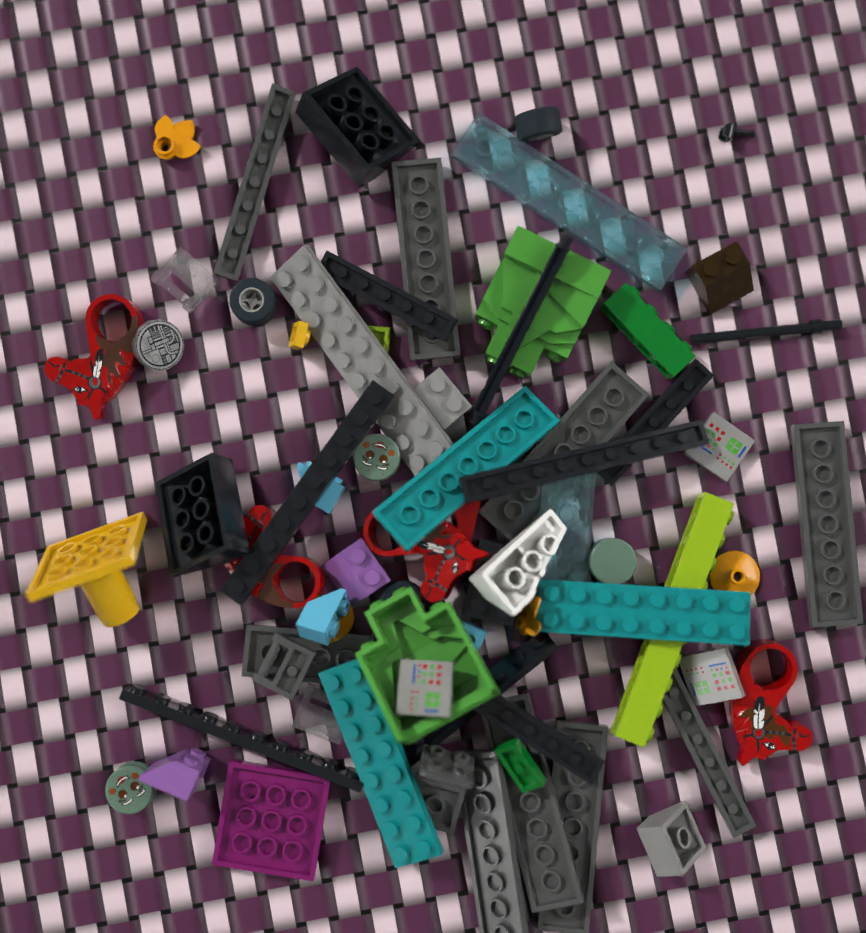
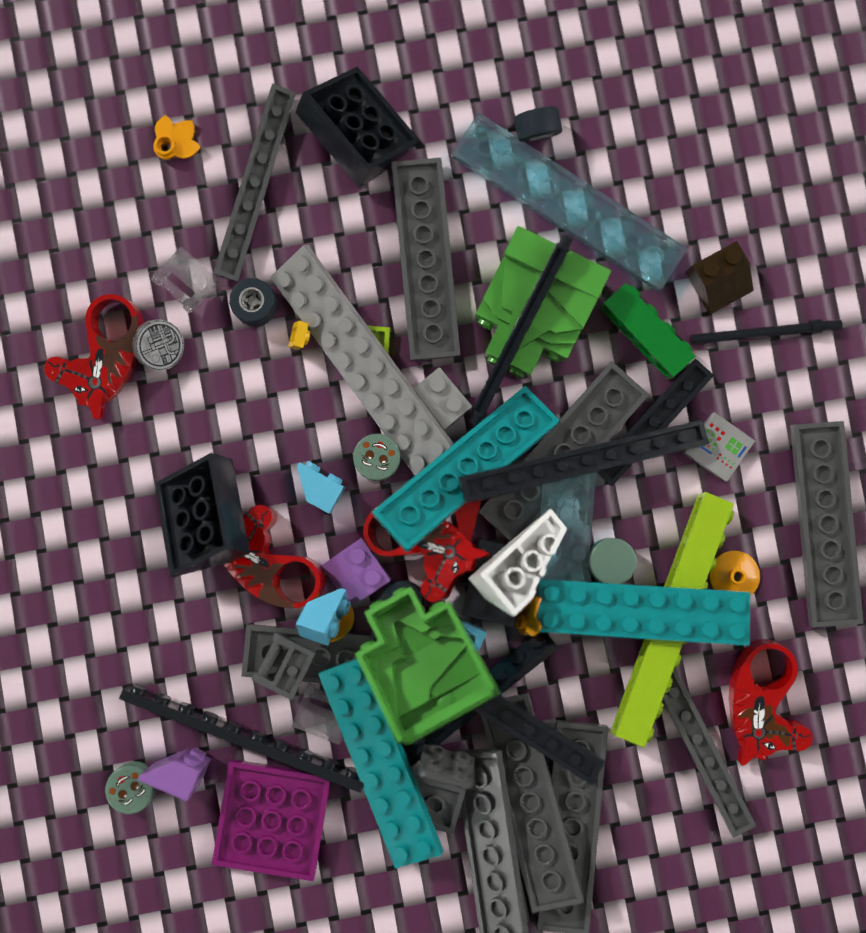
yellow piece [25,511,147,627] -> none
black plate [220,380,395,606] -> none
black plate [321,250,458,342] -> none
light grey tile [396,659,455,718] -> none
green plate [494,738,546,793] -> none
light grey slope [637,801,707,877] -> none
light grey tile [679,646,745,706] -> none
black hand [718,123,755,142] -> none

